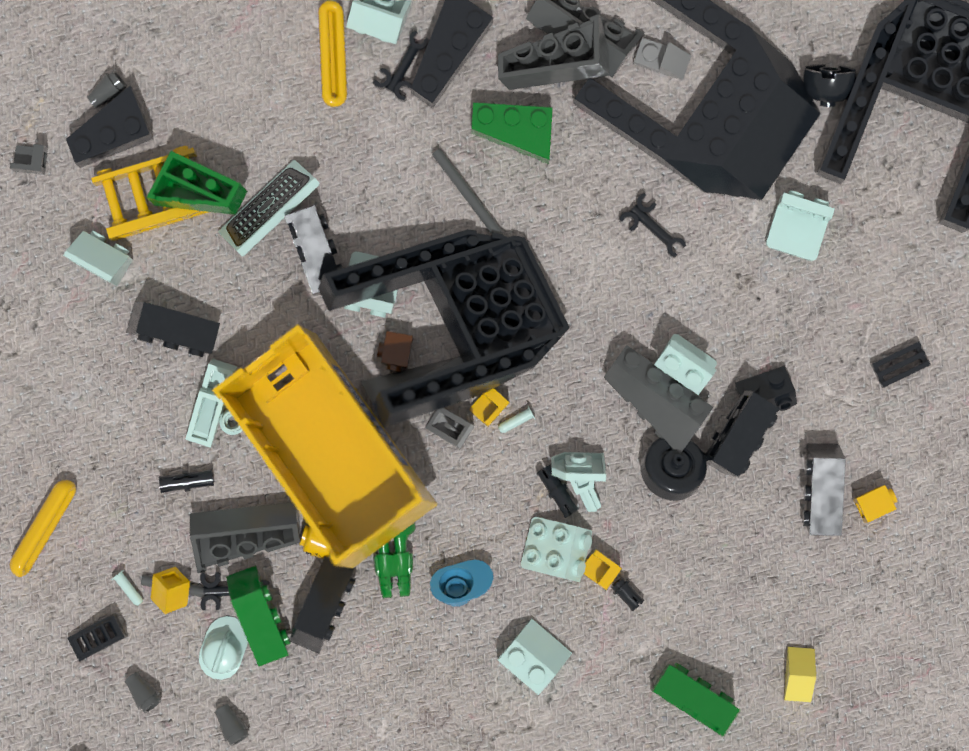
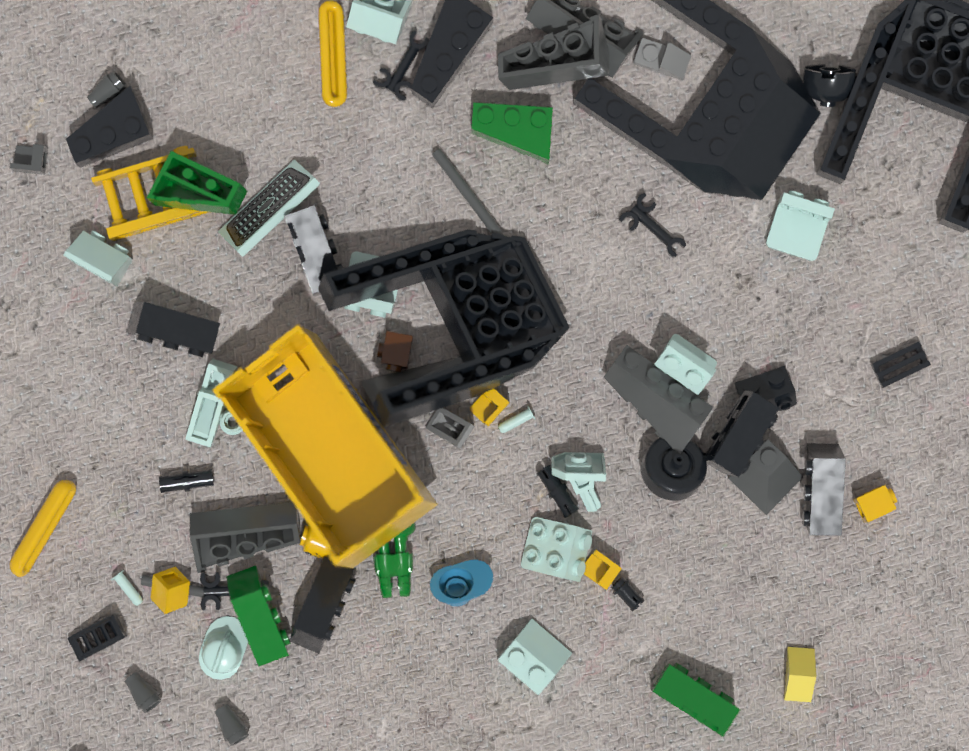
none -> dark grey slope [728,439,803,515]

